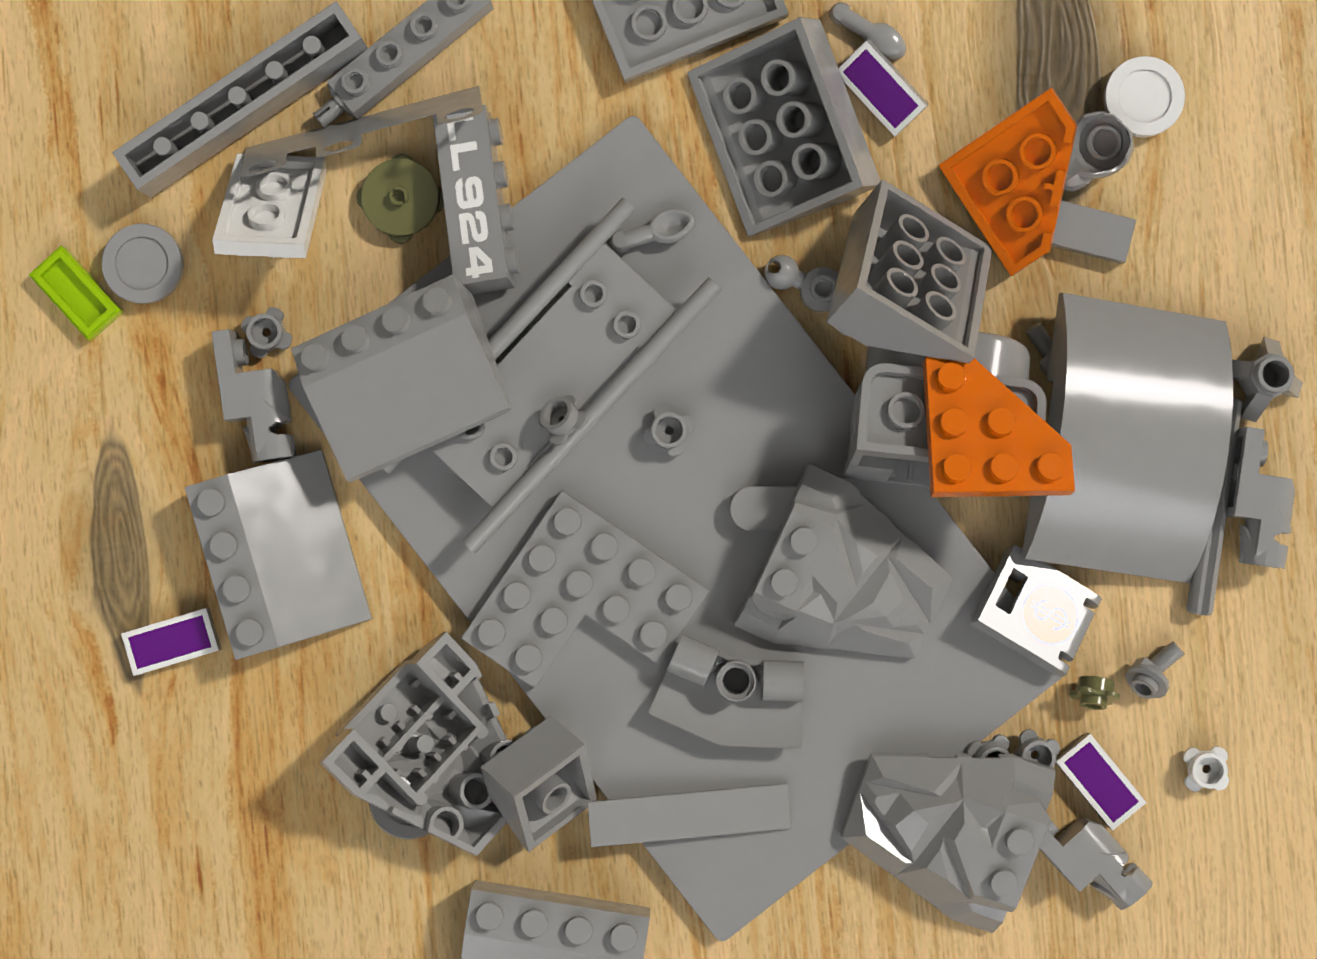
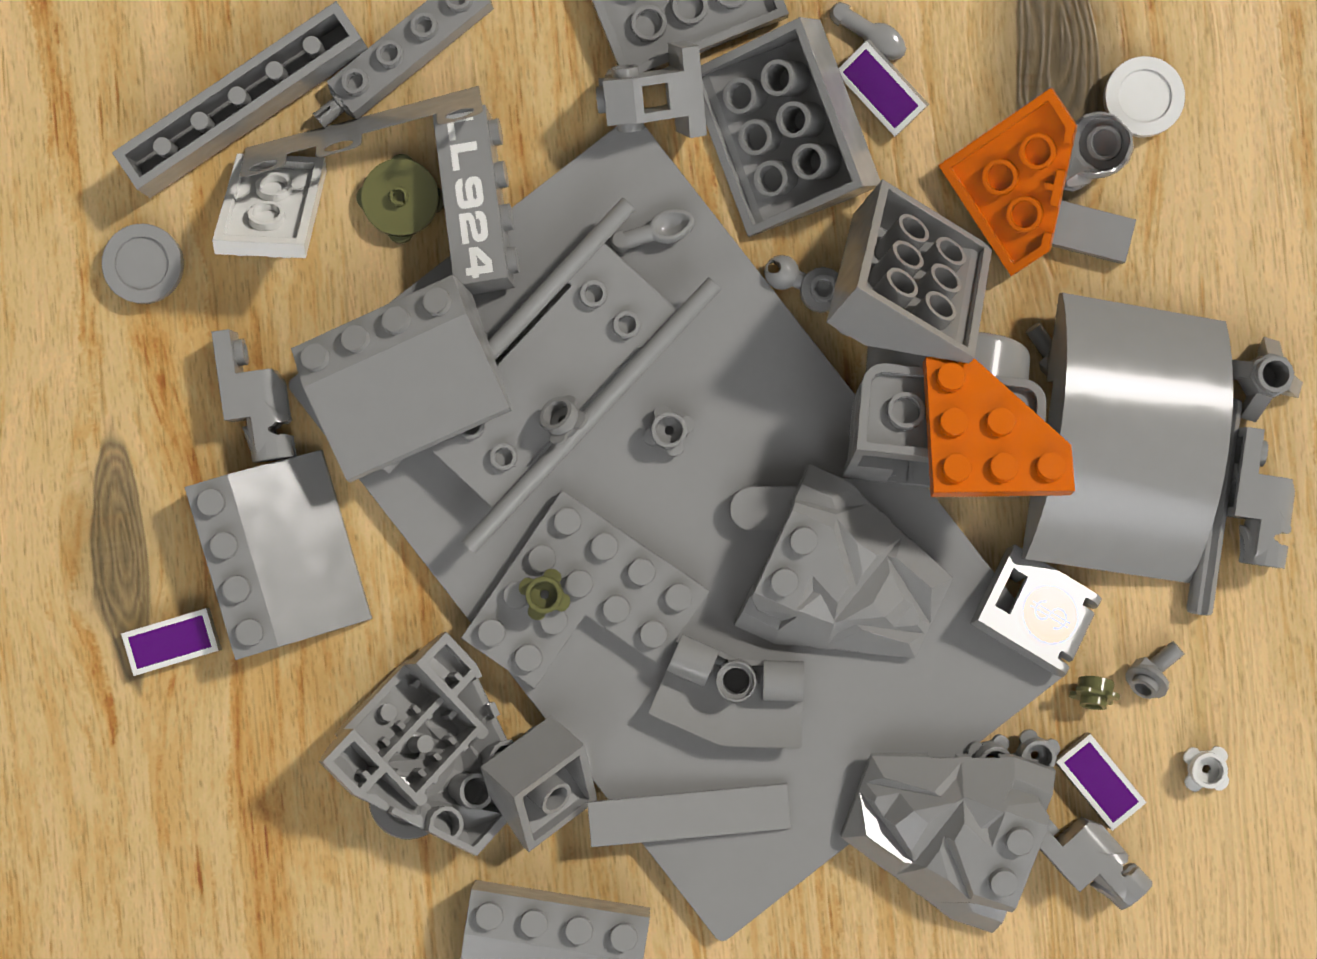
lime tile [29,245,124,341] -> none
light grey plate [241,307,292,358] -> none
none -> olive plate [519,569,571,620]
none -> light grey tile [596,41,707,138]

